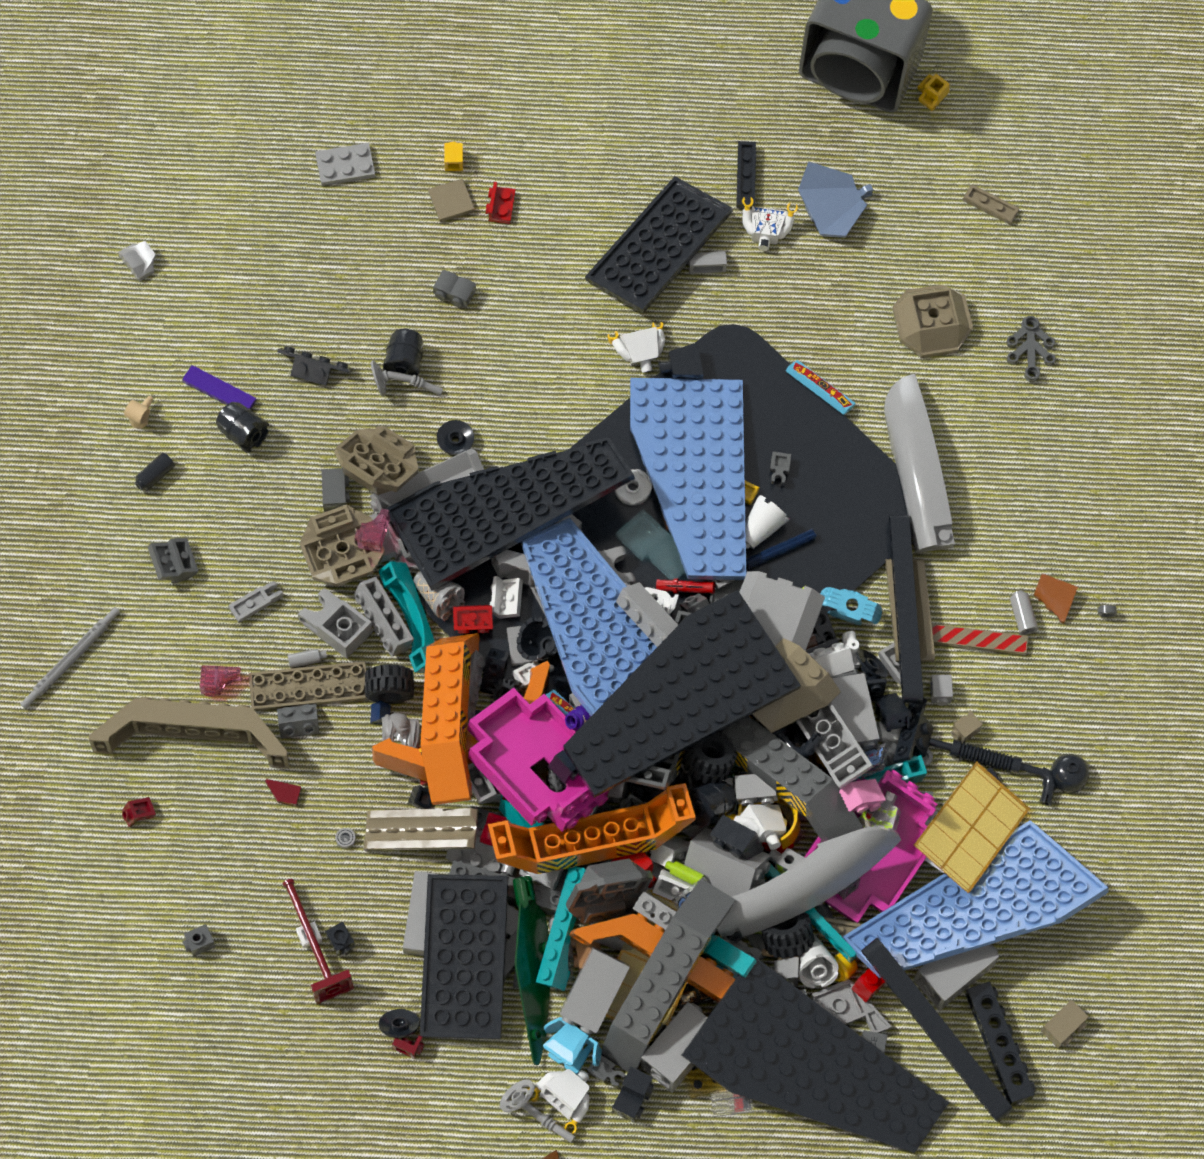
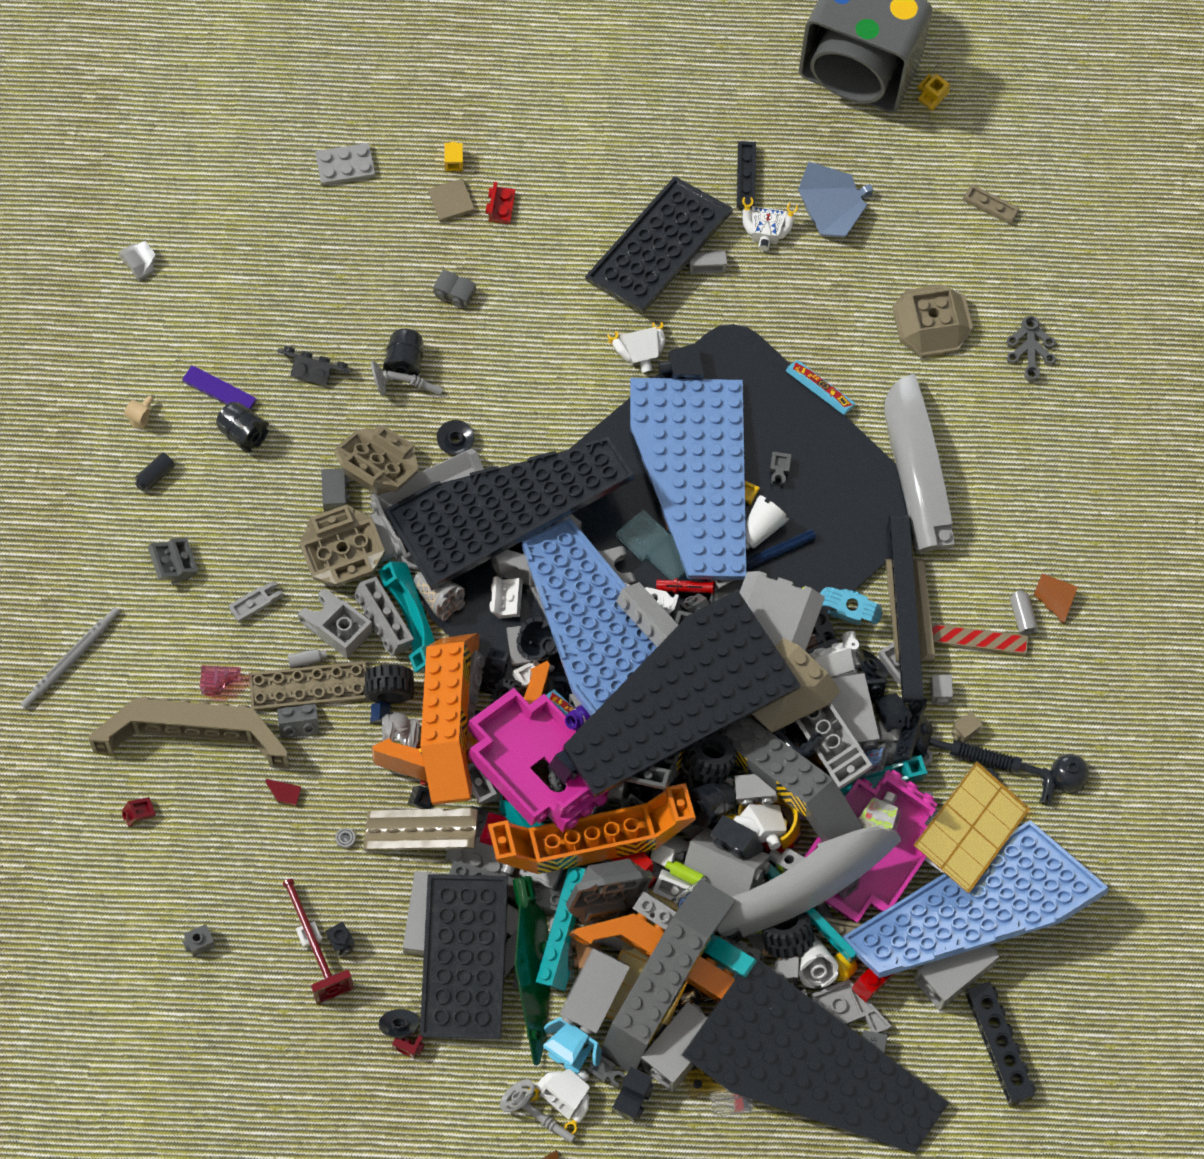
clear pink arch [355,509,390,552] -> none
red bracket [453,605,493,633] -> none
white tile [614,469,652,506] -> none
bright pink brick [839,779,886,813] -> none
black beam [861,937,1014,1123] -> none
dark tan brick [1041,999,1089,1048] -> none
dark grey tile [1097,605,1117,617] -> none

